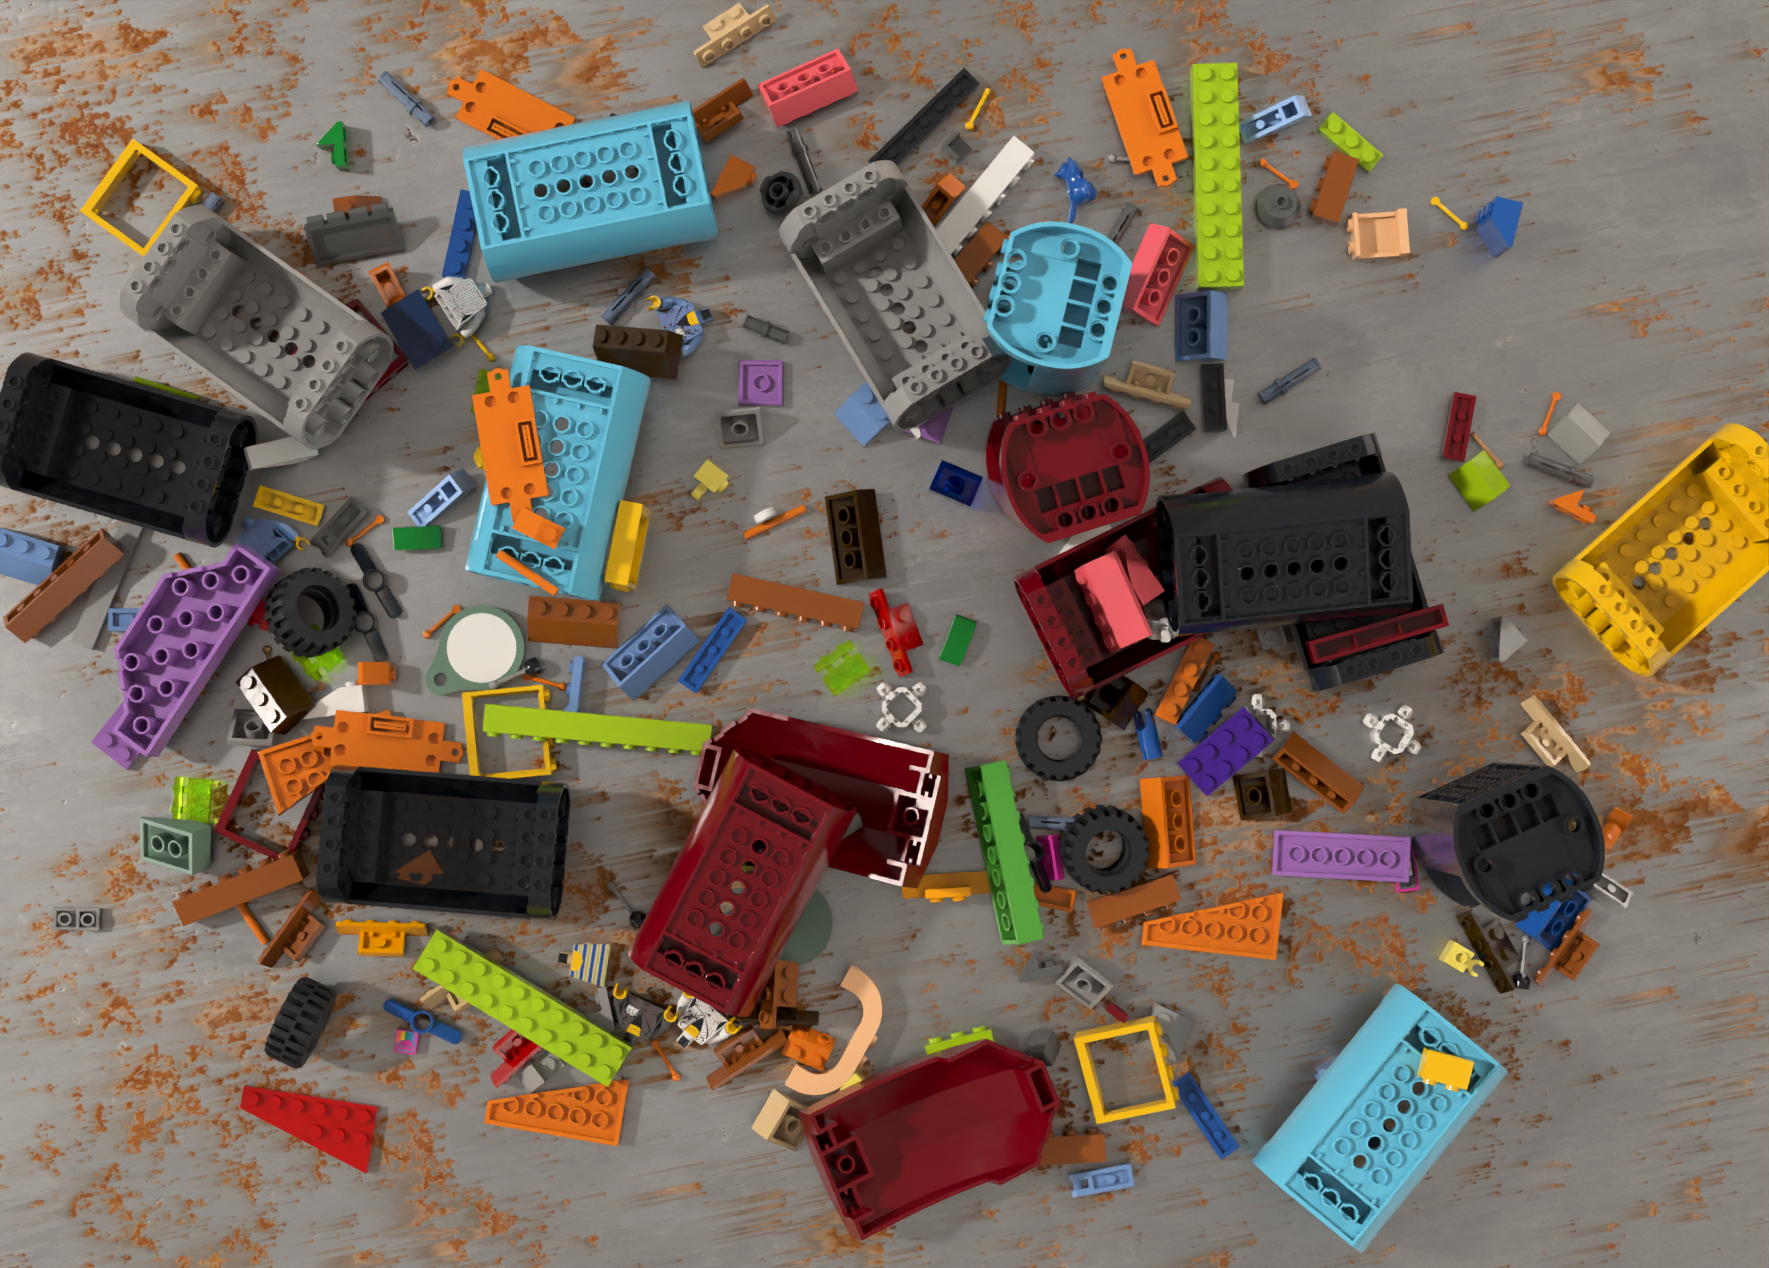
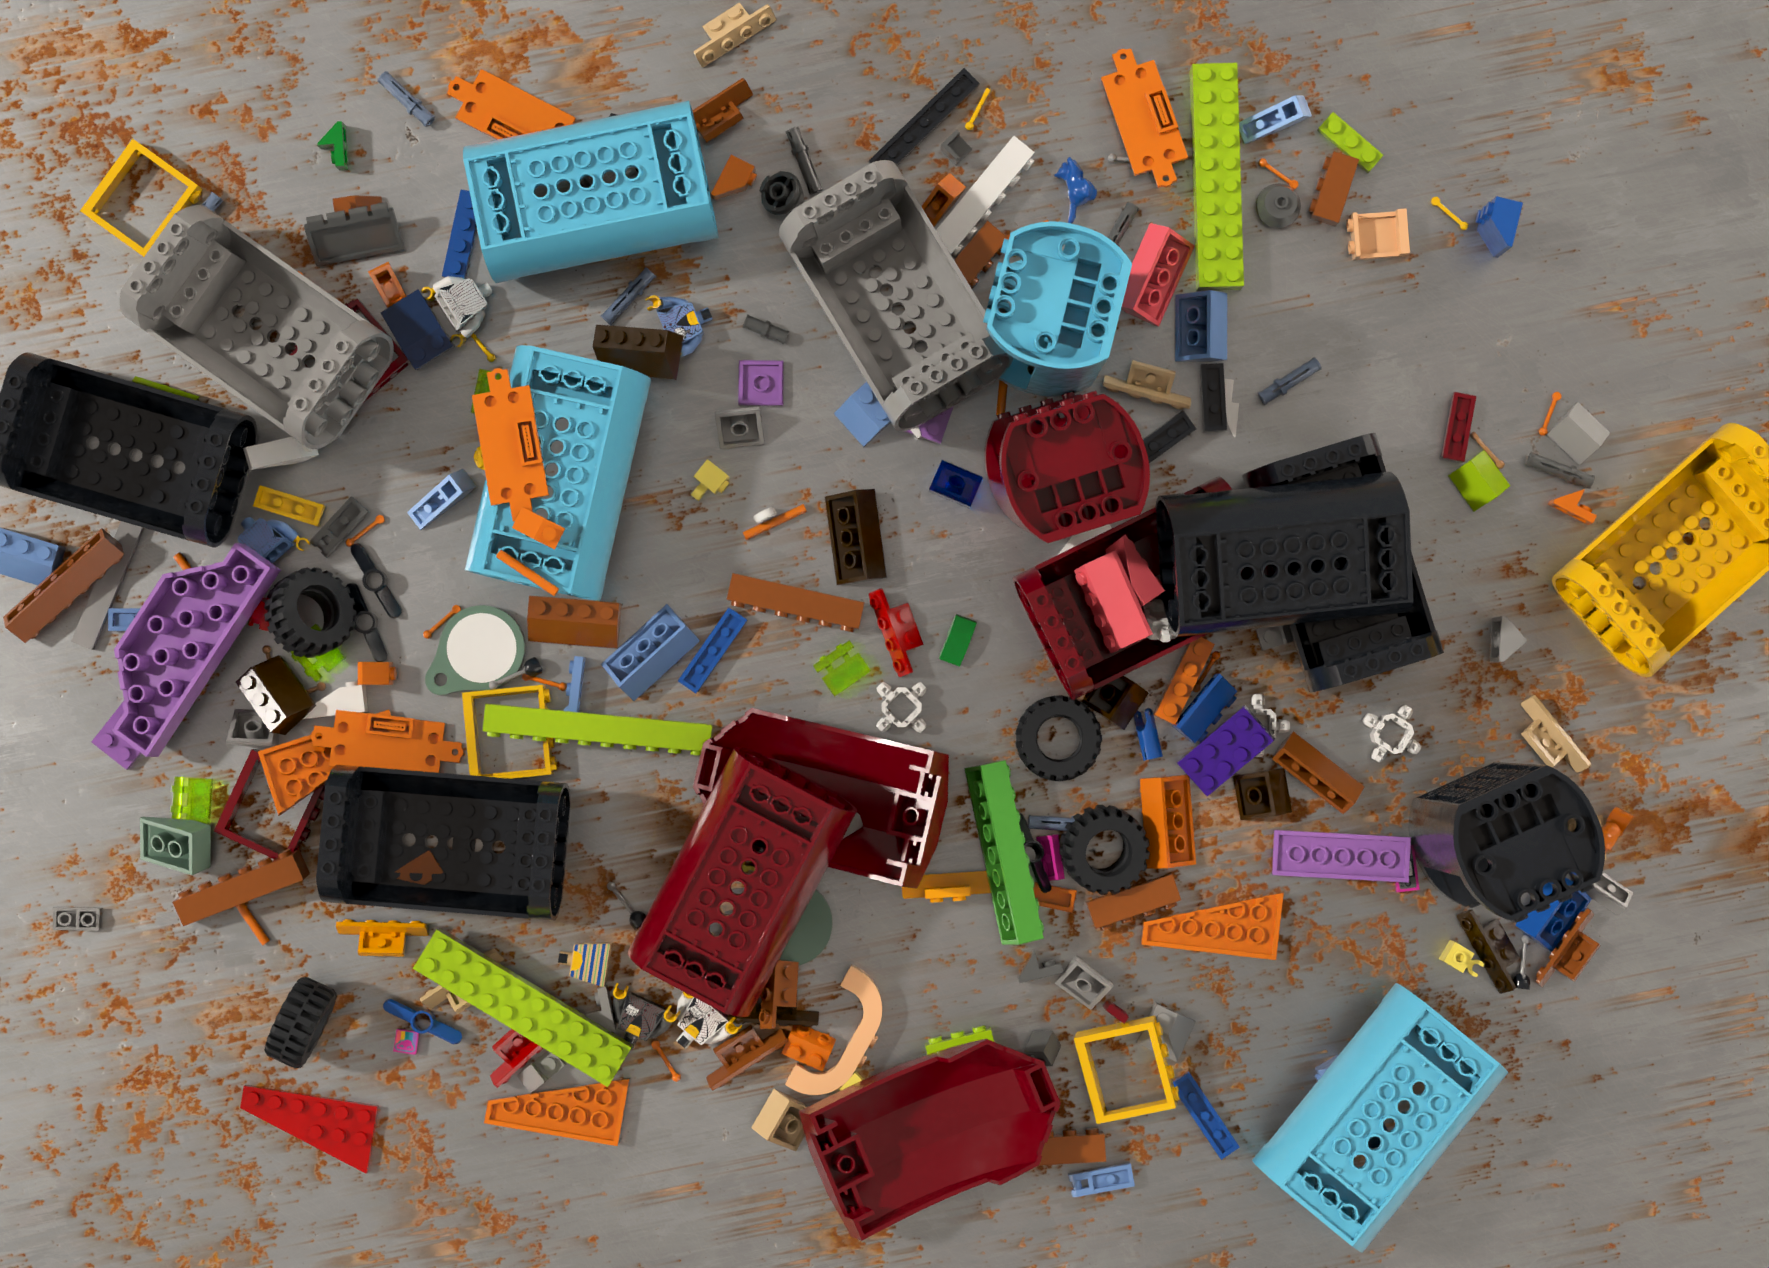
dark orange bracket [258,888,326,968] -> none
green slope [392,525,442,550] -> none
yellow window [605,500,650,593] -> none
coral slope [758,48,859,128] -> none
dark red brick [1306,604,1449,664] -> none
yellow brick [1417,1047,1474,1092] -> none

